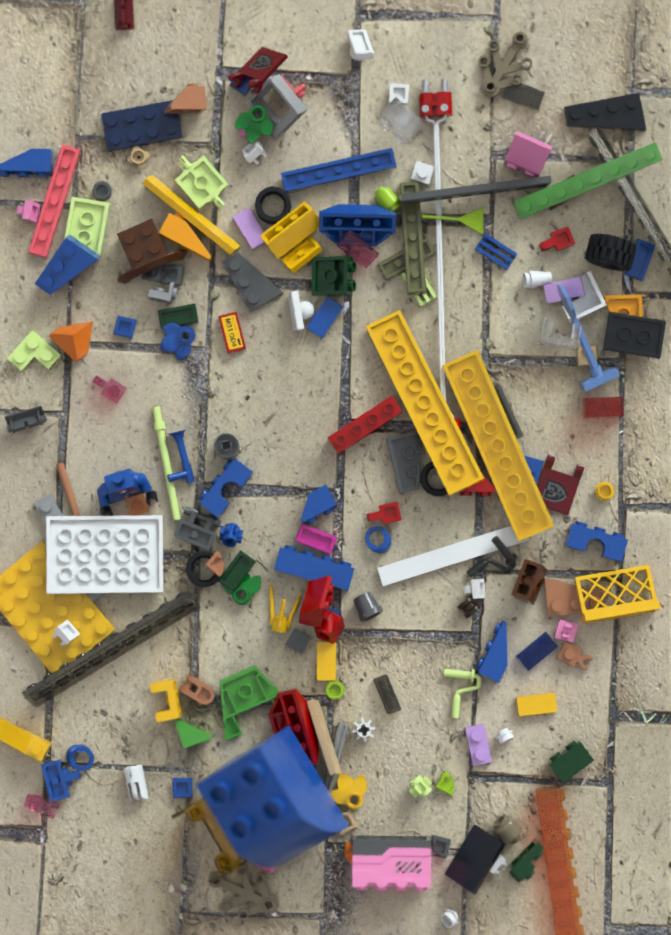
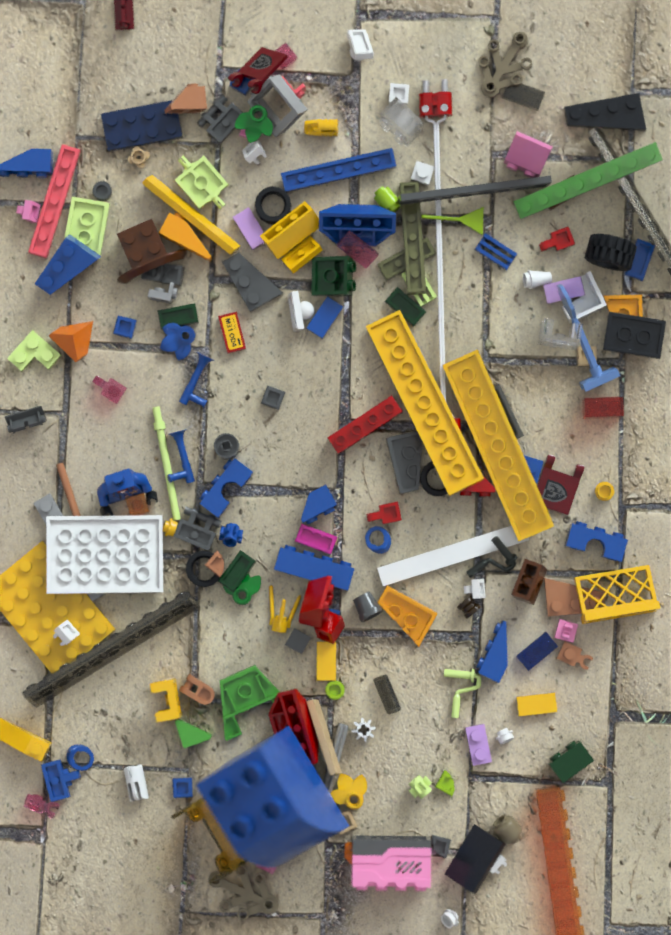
dark green plate [508,838,544,883] -> none
none -> yellow plate [163,518,177,537]
none -> blue piece [179,352,215,408]
none -> dark grey plate [197,95,243,144]
none -> dark grey tile [261,385,286,410]
none -> clear pink tile [275,43,298,70]
none -> yellow hinge [304,119,338,136]
none -> light orange wing [378,585,438,647]
none -> dark green tile [385,287,426,327]

